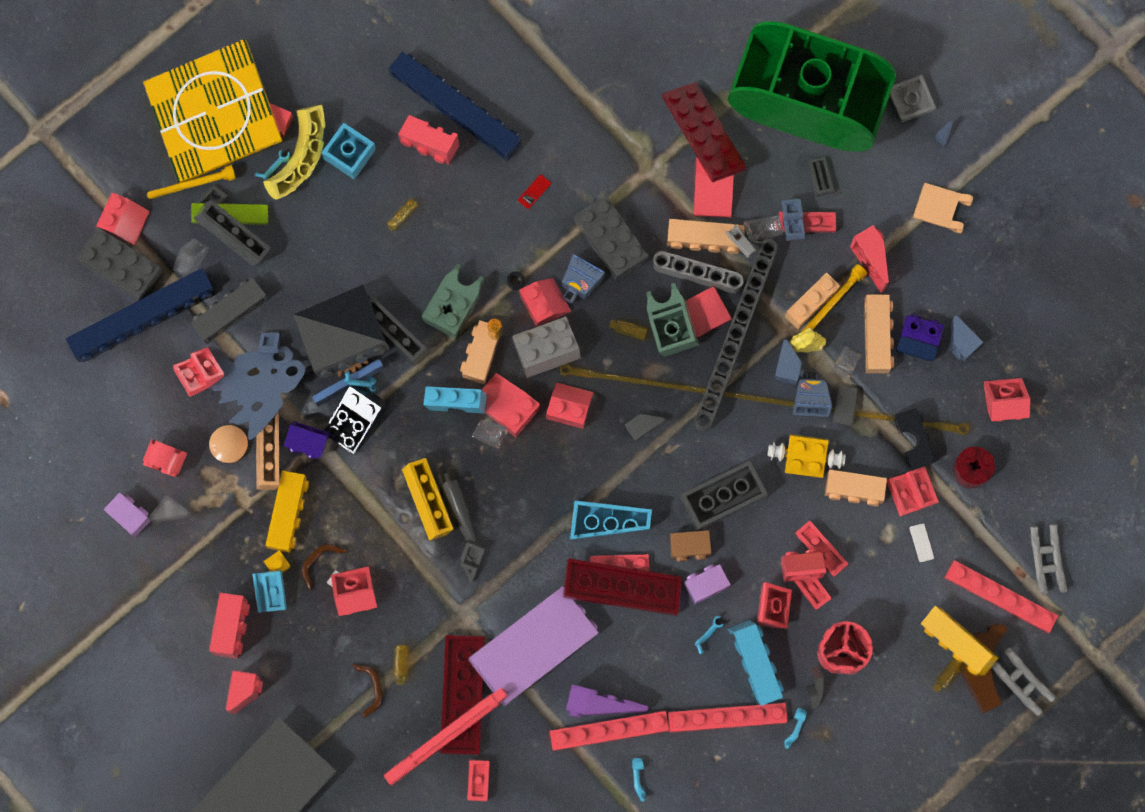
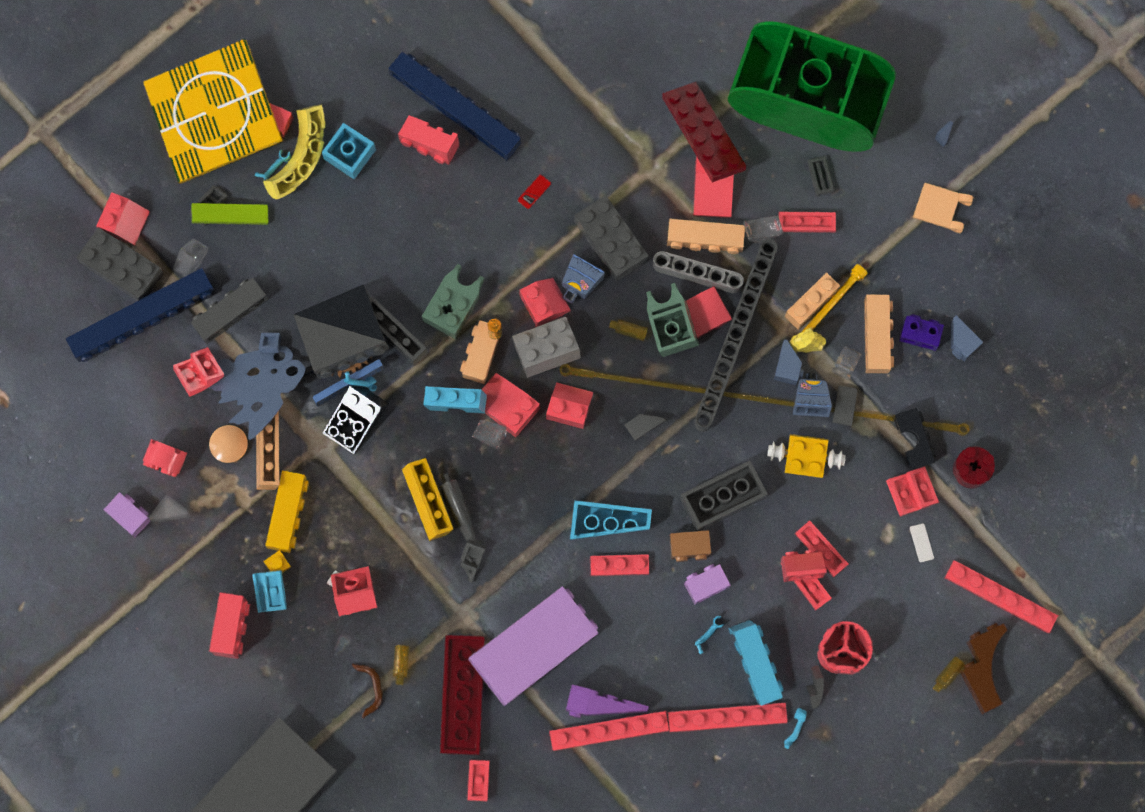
yellow piece [147,165,236,199] -> none
dark grey brick [193,200,271,266] -> none
coral slope [226,671,263,714] -> none
dark purple brick [284,421,330,459] -> none
reddish brown animal [301,544,347,591] -> none
coral piece [384,688,509,786] -> none
clear yellow axle [387,198,417,231] -> none
black bush [507,272,524,290] -> none
dark red plate [563,558,682,616] -> none
medium azure piece [632,758,646,802] -> none
light grey bar [726,225,757,259] -> none
coral slope [757,582,792,628] -> none
sand blue slope [781,199,805,241] -> none
light nougat brick [824,470,887,506] -> none
coral slope [850,225,889,293] -> none
light grey plate [889,75,936,123] -> none
dark blue slope [896,337,937,362] -> none
yellow brick [921,606,999,676] -> none
coral slope [984,378,1030,421] -> none
light grey piece [992,648,1056,716] -> none
light grey piece [1030,523,1067,595] -> none

